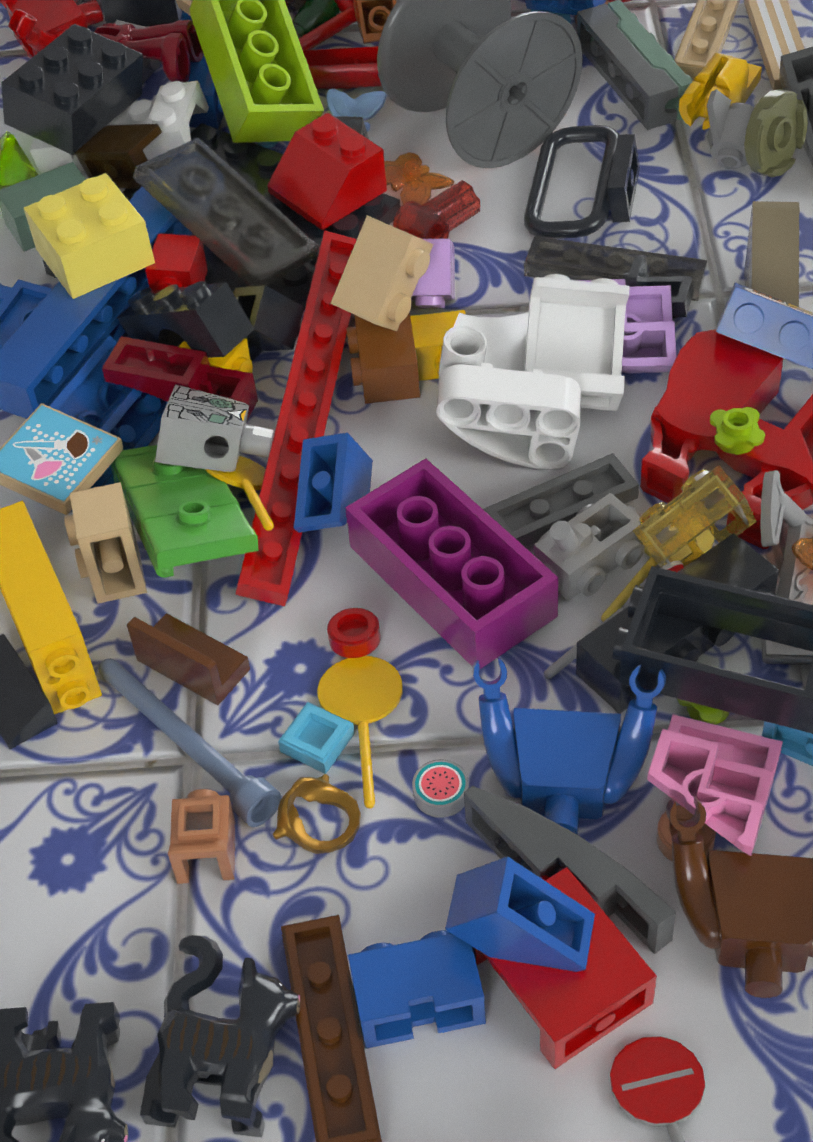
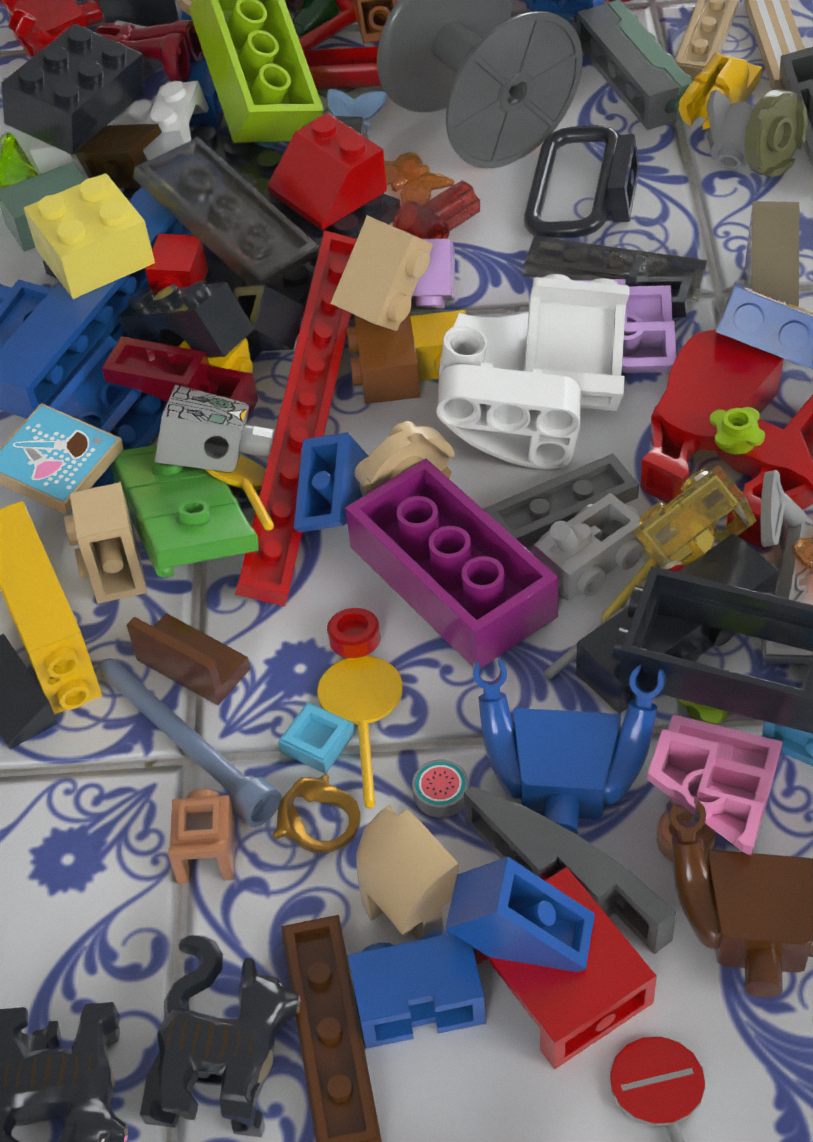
none -> tan plate [354,421,455,496]
none -> tan brick [356,804,459,940]

